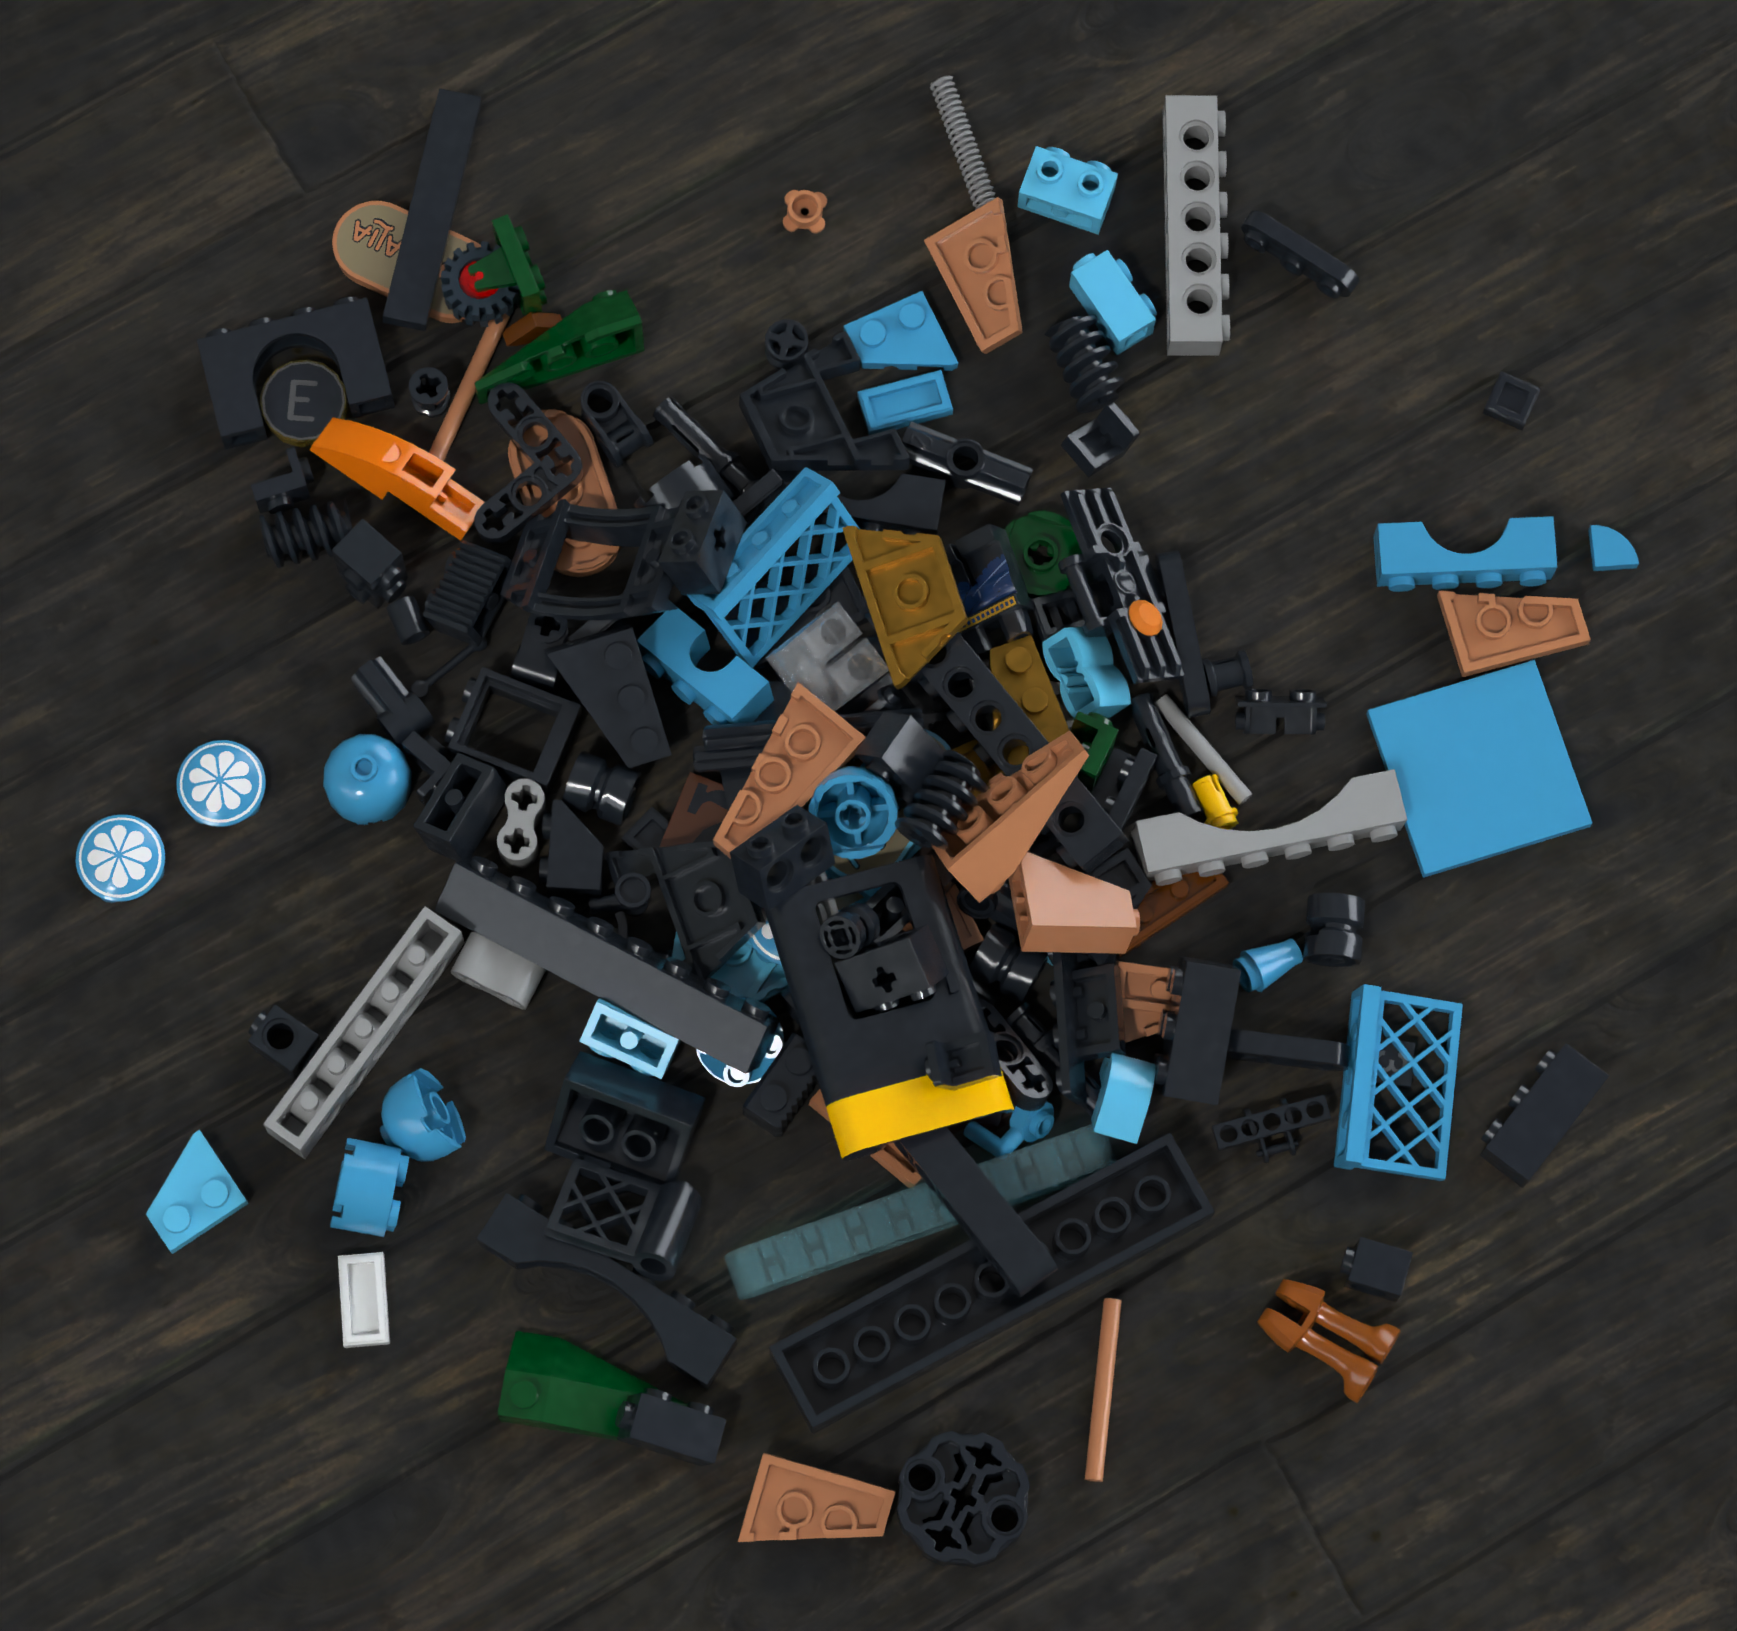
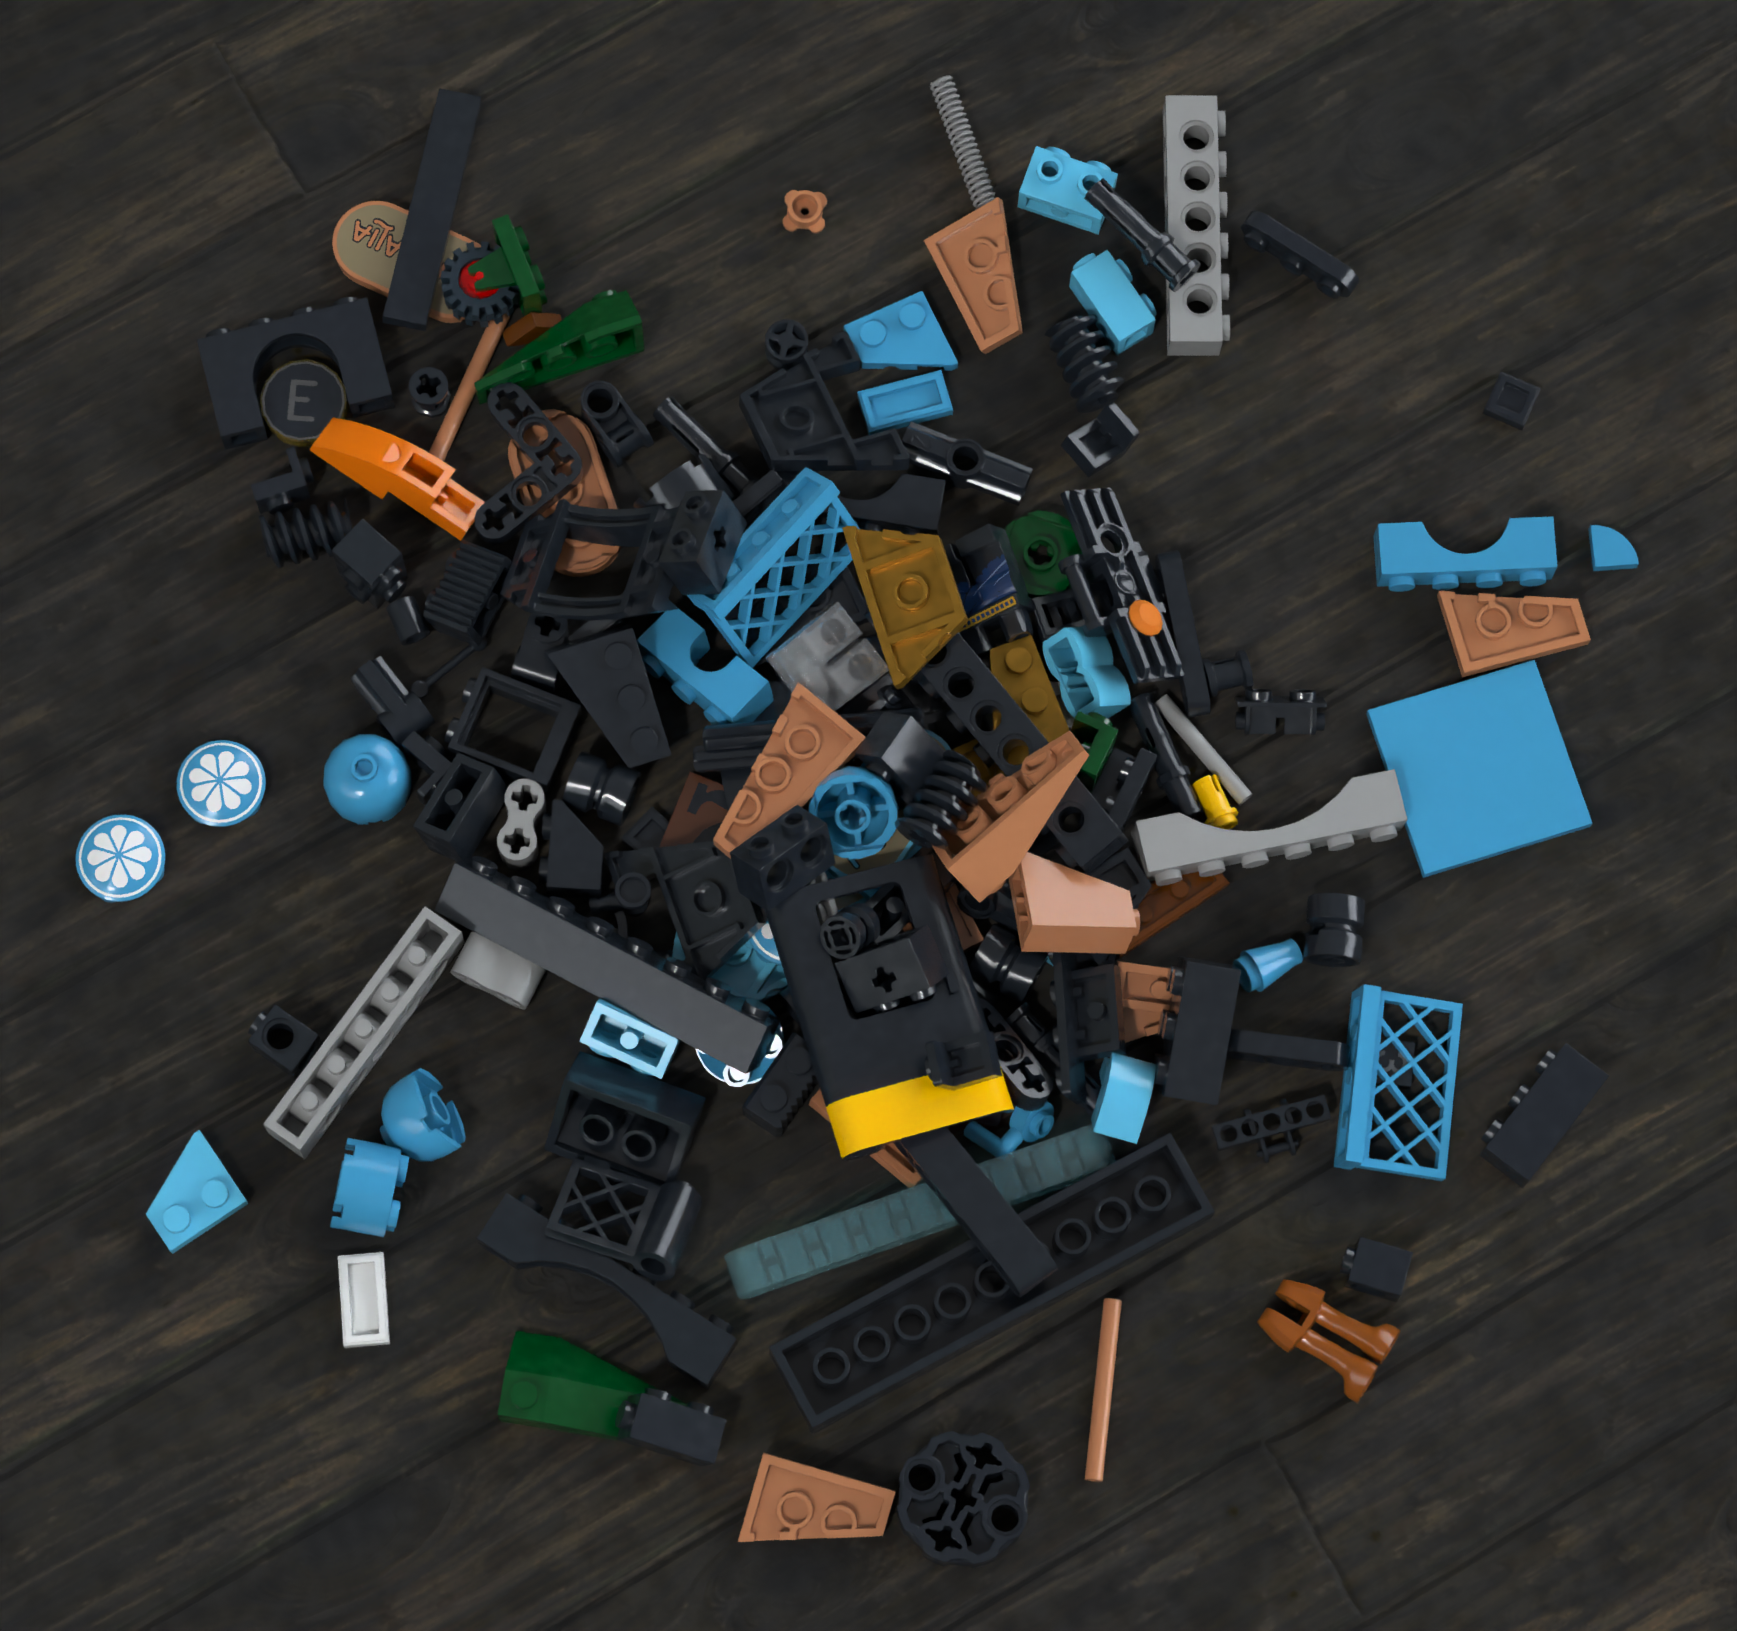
none -> black pin [1084,178,1201,292]

